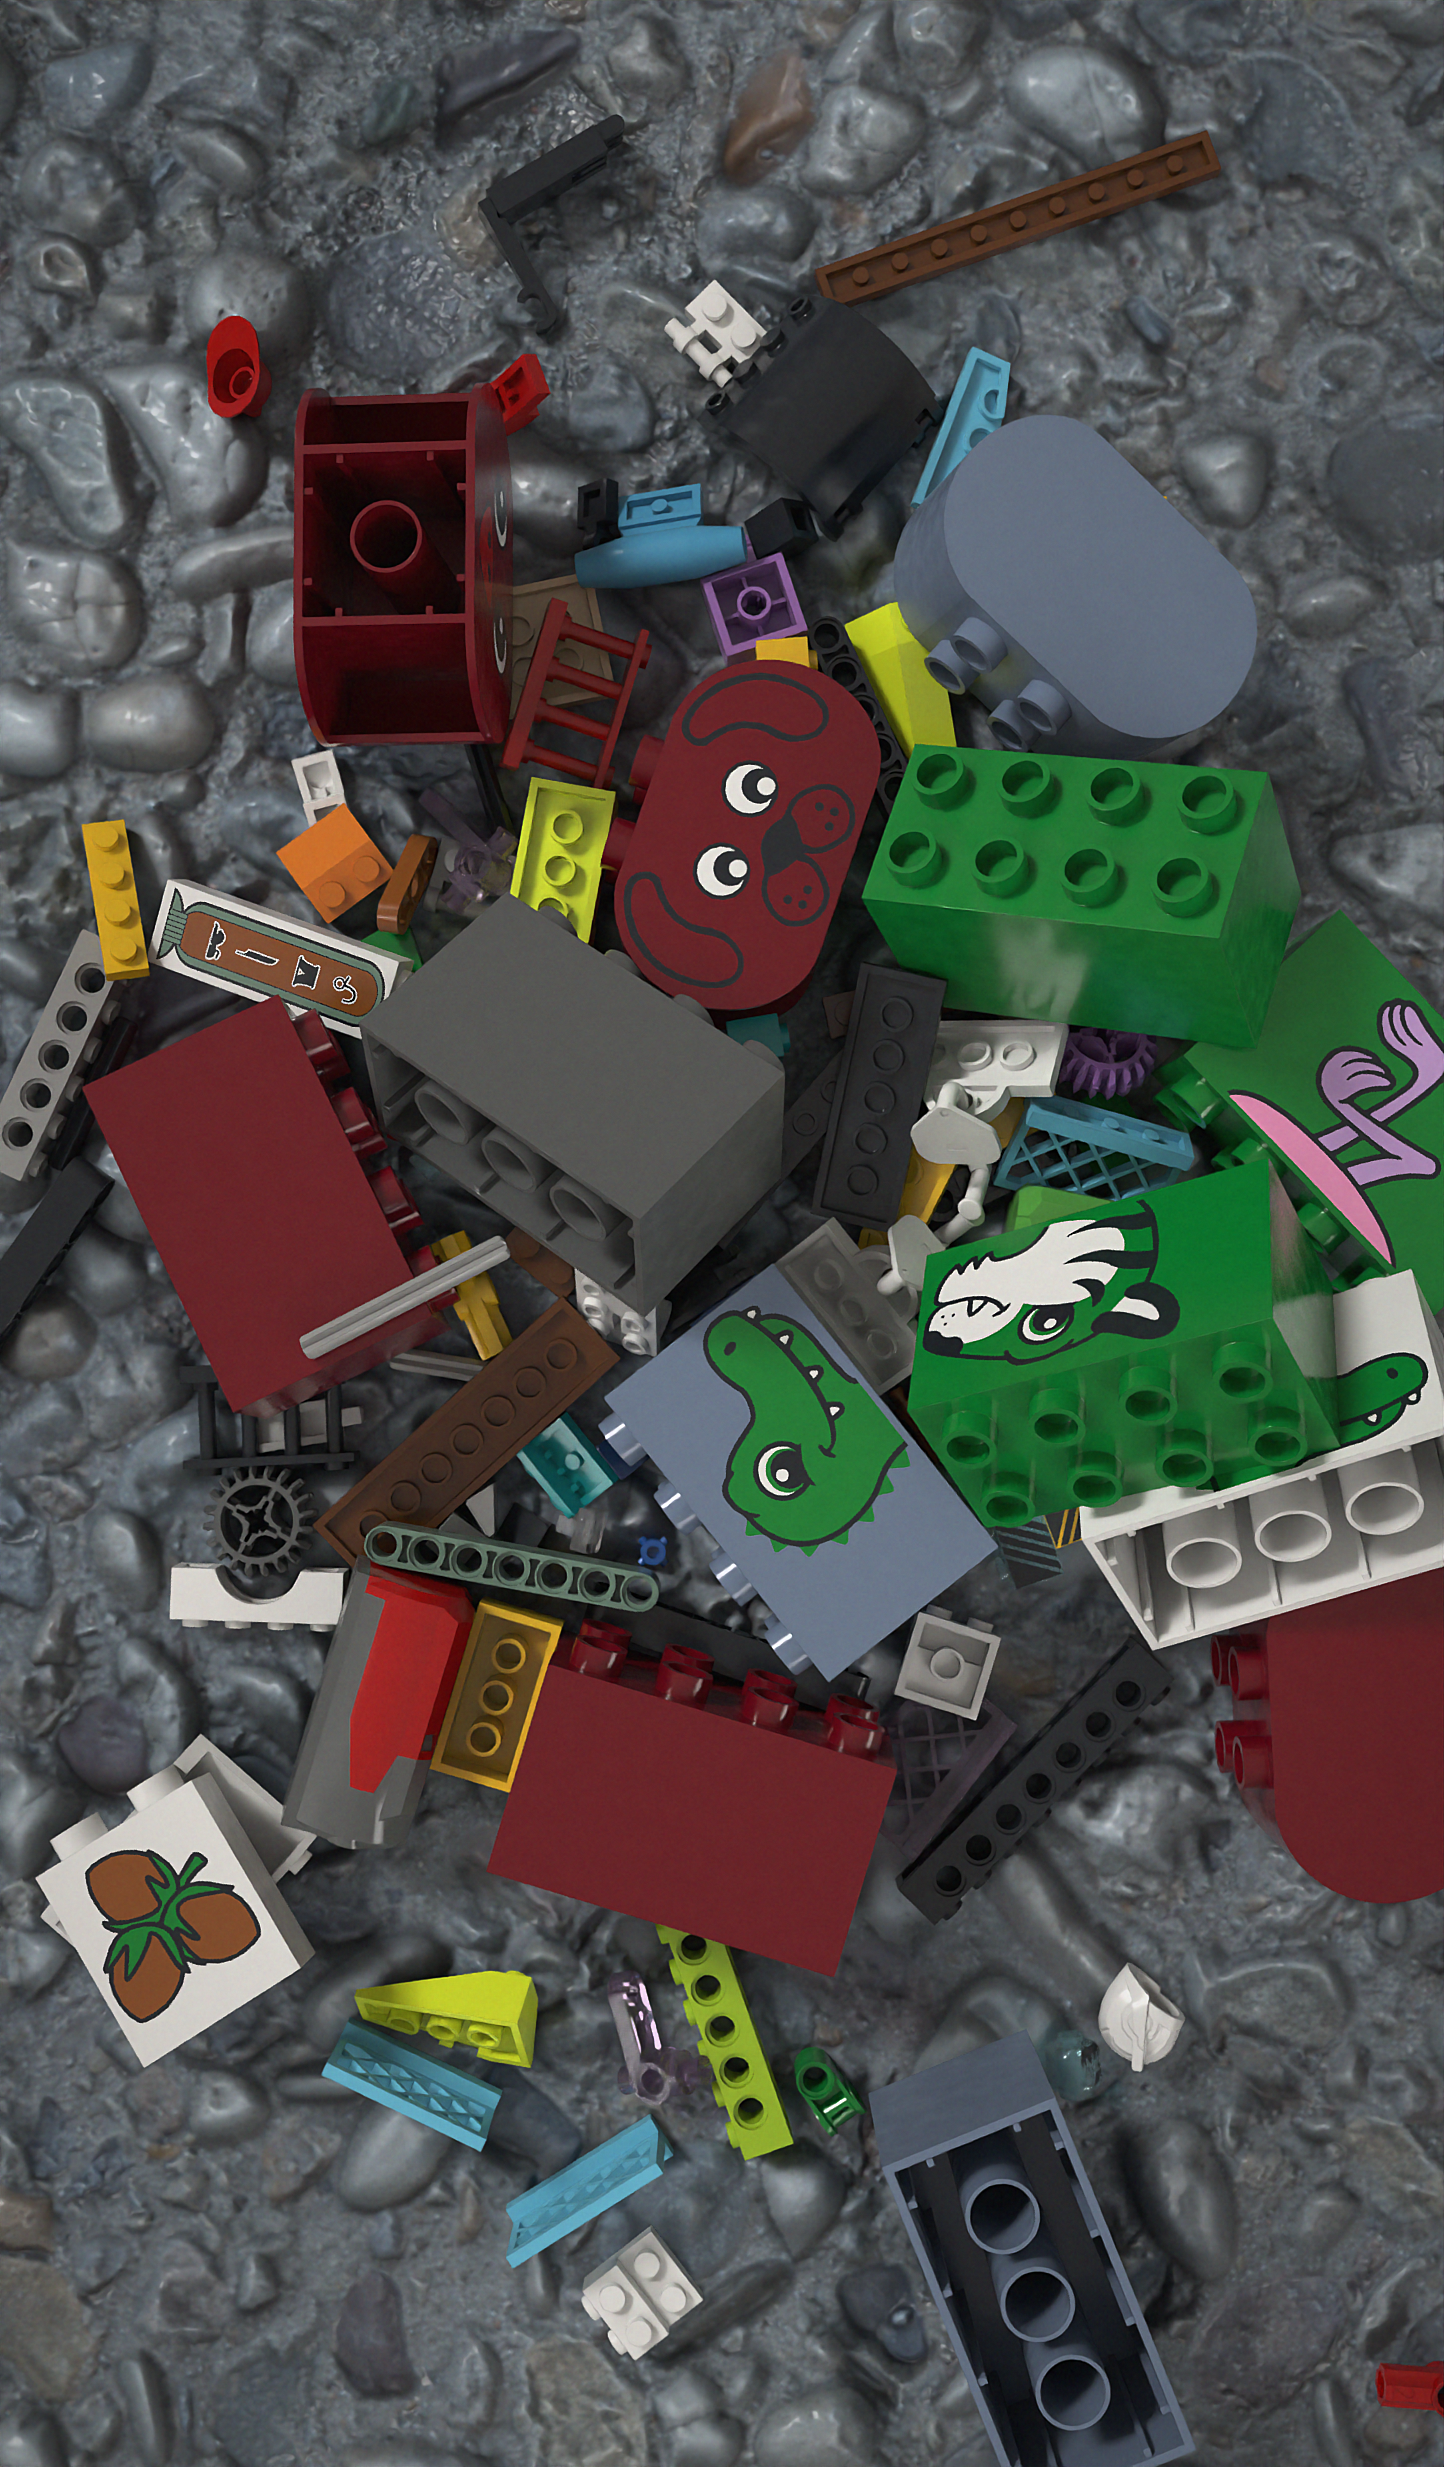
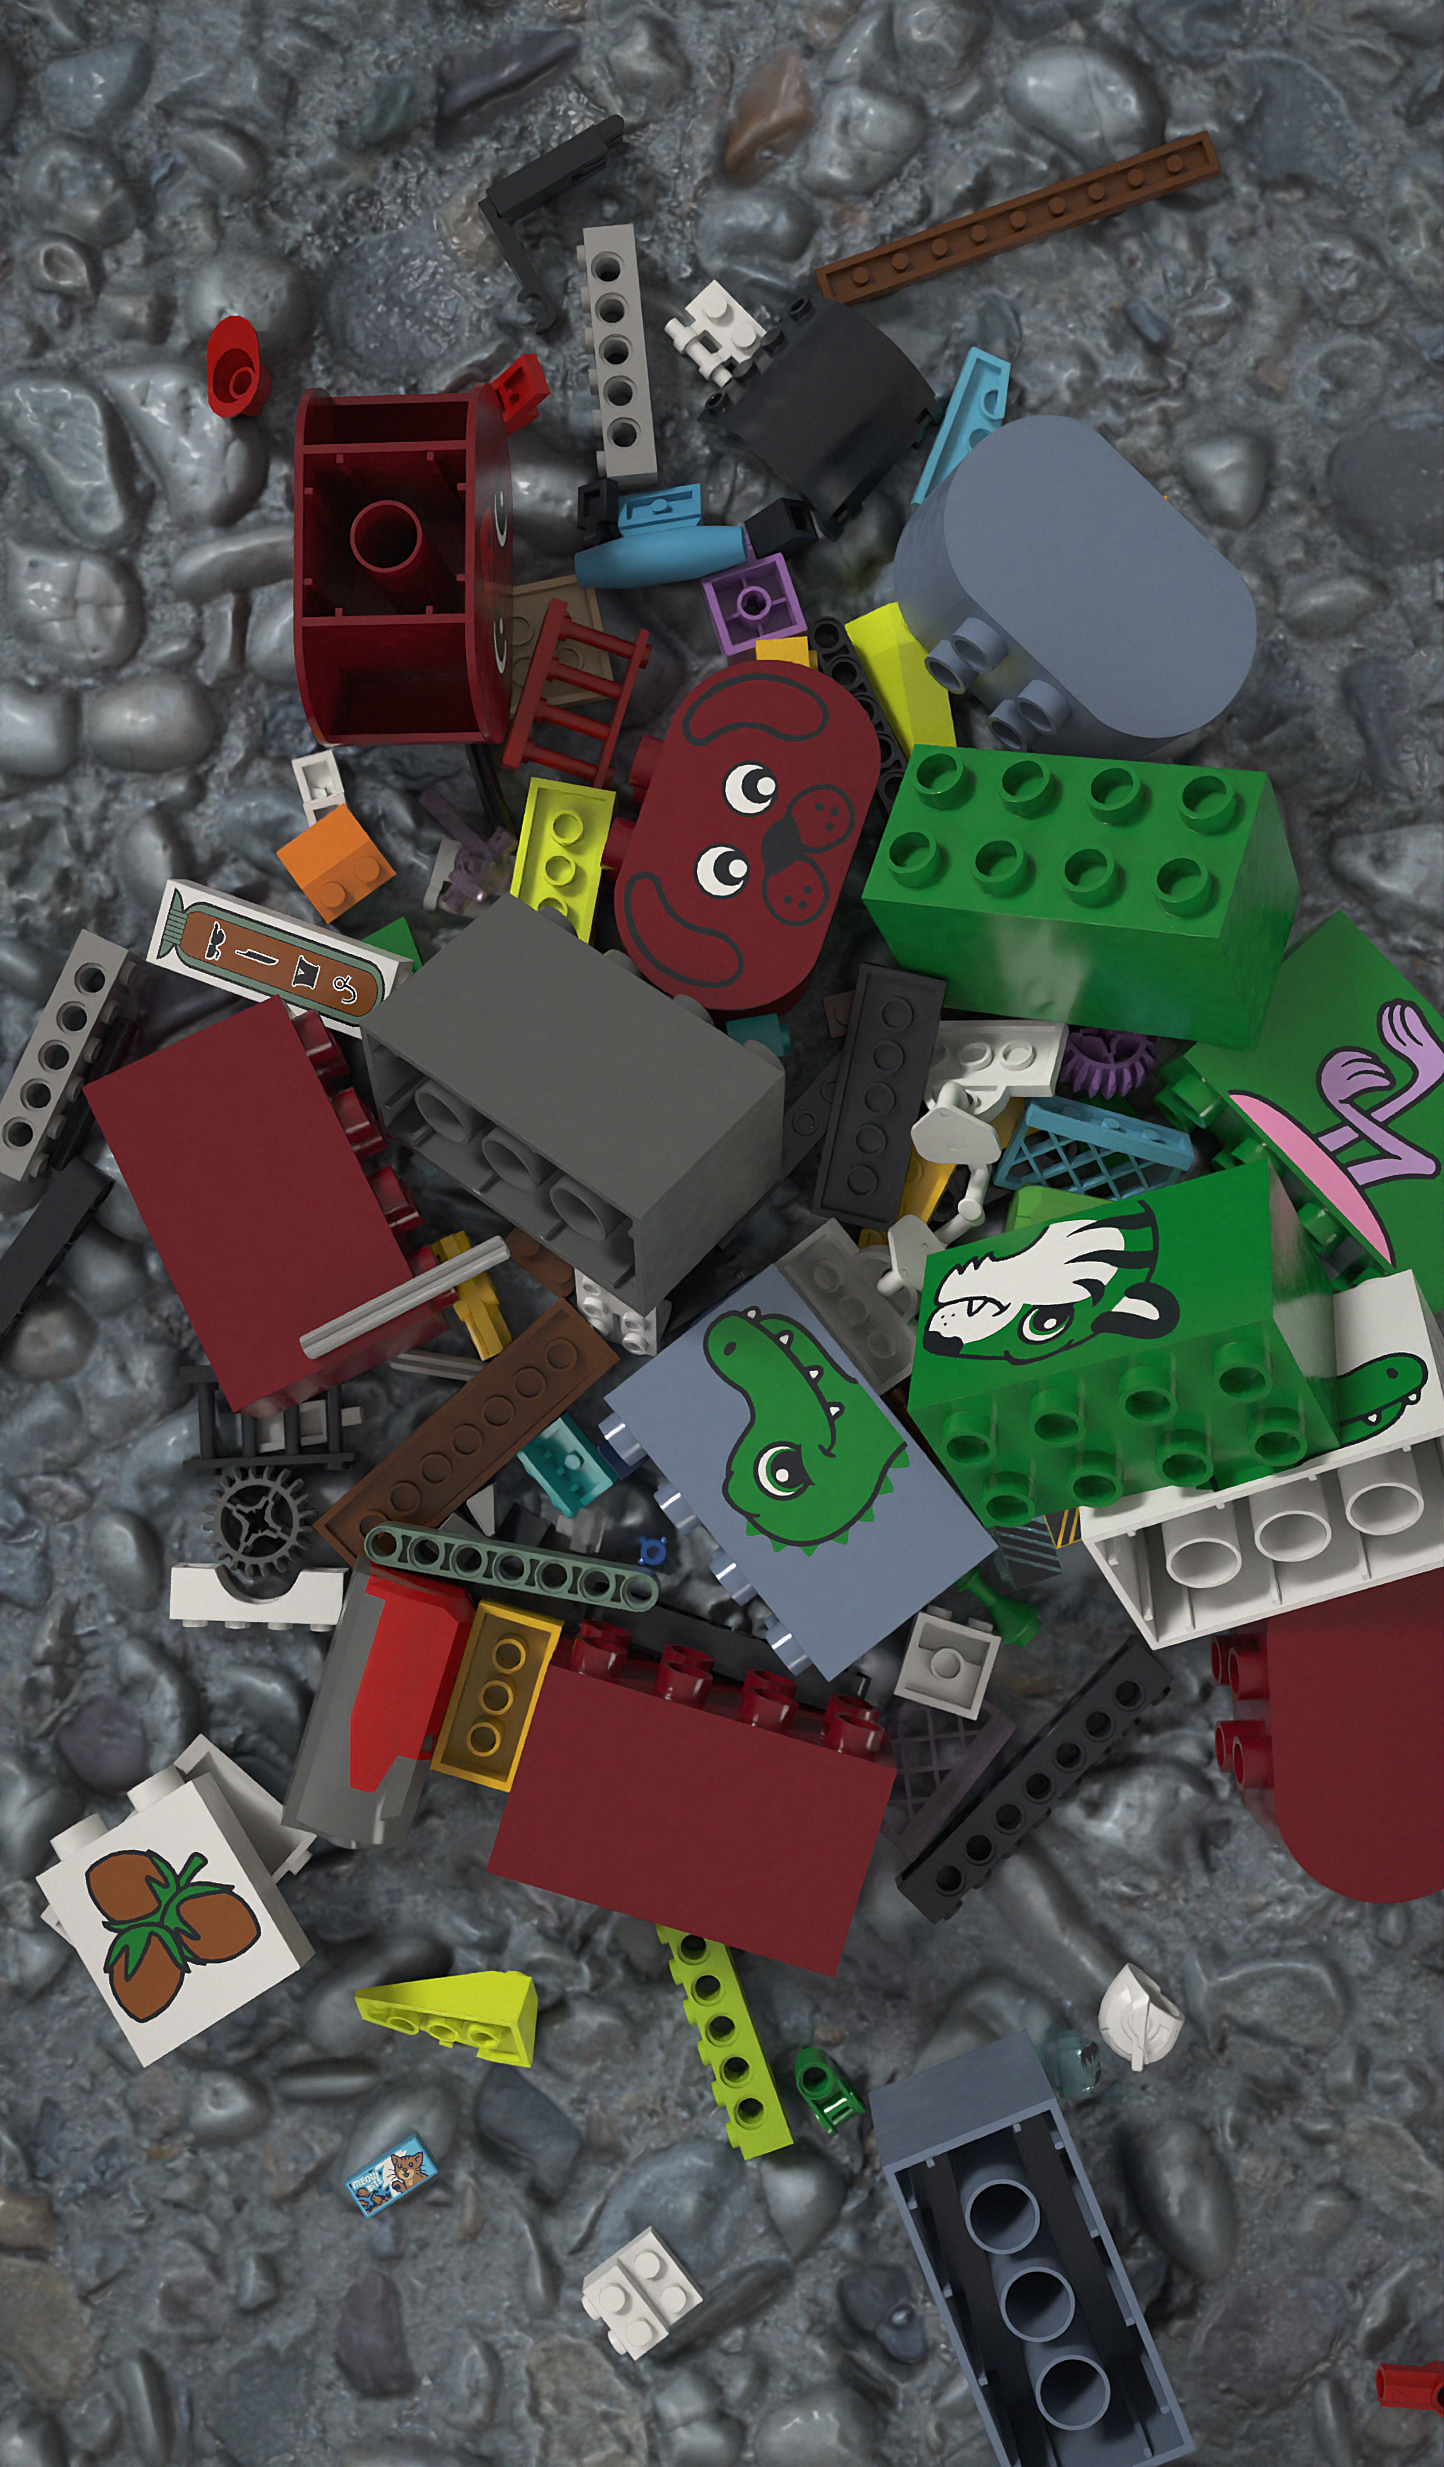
yellow plate [81,819,150,982] -> none
medium azure fence [321,2017,503,2152] -> none
dark orange beam [377,834,438,935] -> none
medium azure fence [506,2113,674,2268] -> none
clear purple piece [608,1970,712,2105] -> none
none -> tile [344,2131,440,2219]
none -> light grey brick [576,224,659,491]
none -> green piece [954,1565,1043,1648]

